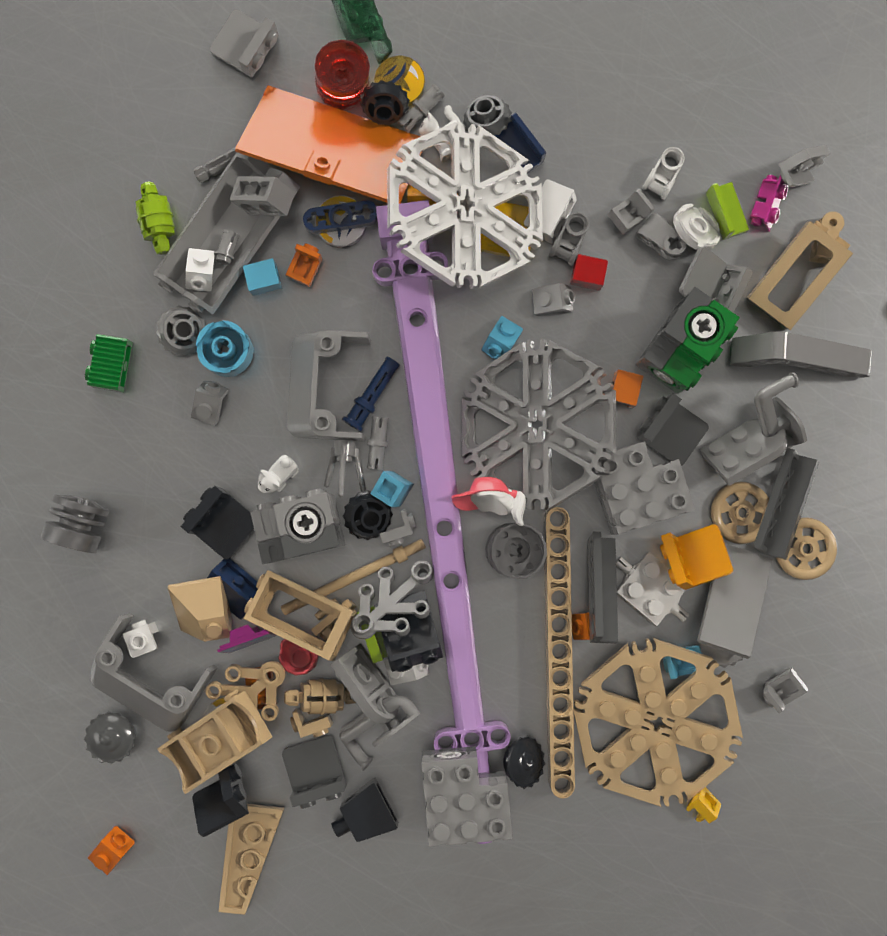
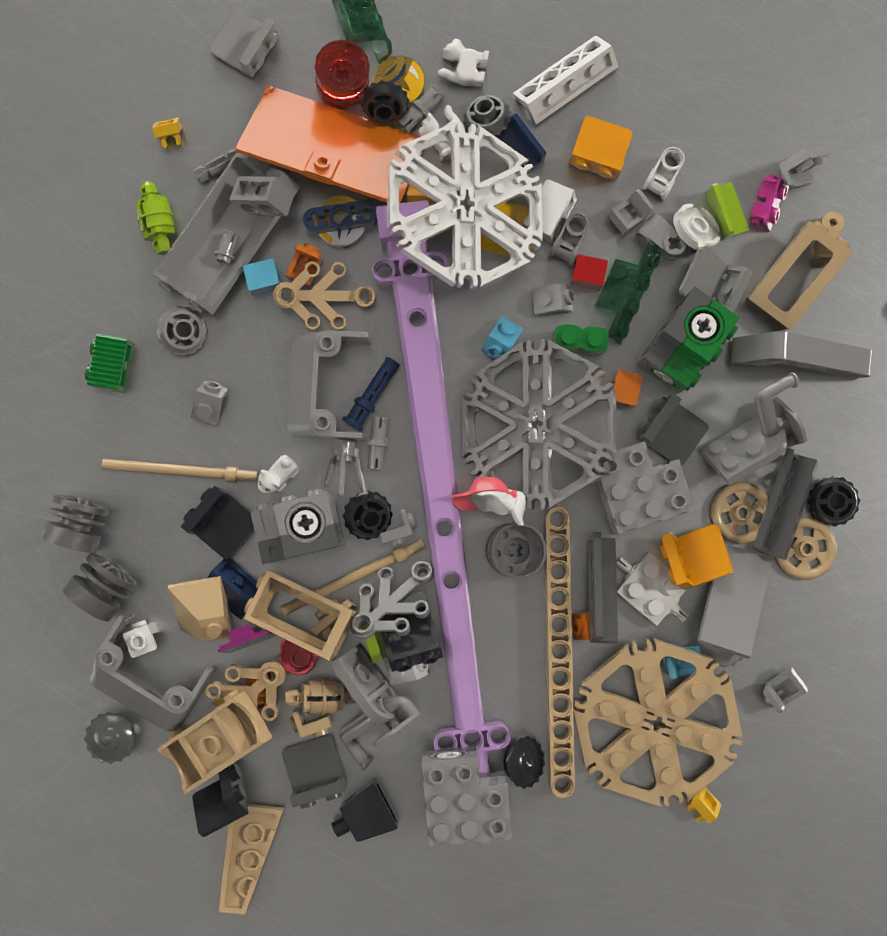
orange bracket [88,826,135,875] -> none
white bracket [185,248,215,291] -> none
medium azure brick [196,321,254,377] -> none
medium azure panel [370,471,414,507] -> none
none -> flat silver wheel [63,553,137,622]
none -> tan bar [101,459,259,483]
none -> yellow tile [152,117,182,148]
none -> tan plant [273,261,375,330]
none -> white animal [437,39,489,88]
none -> white fence [513,35,619,124]
none -> green brick [553,324,609,357]
none -> light orange bracket [568,116,633,180]
none -> clear green bracket [595,242,661,345]
none -> black piece [808,476,861,527]

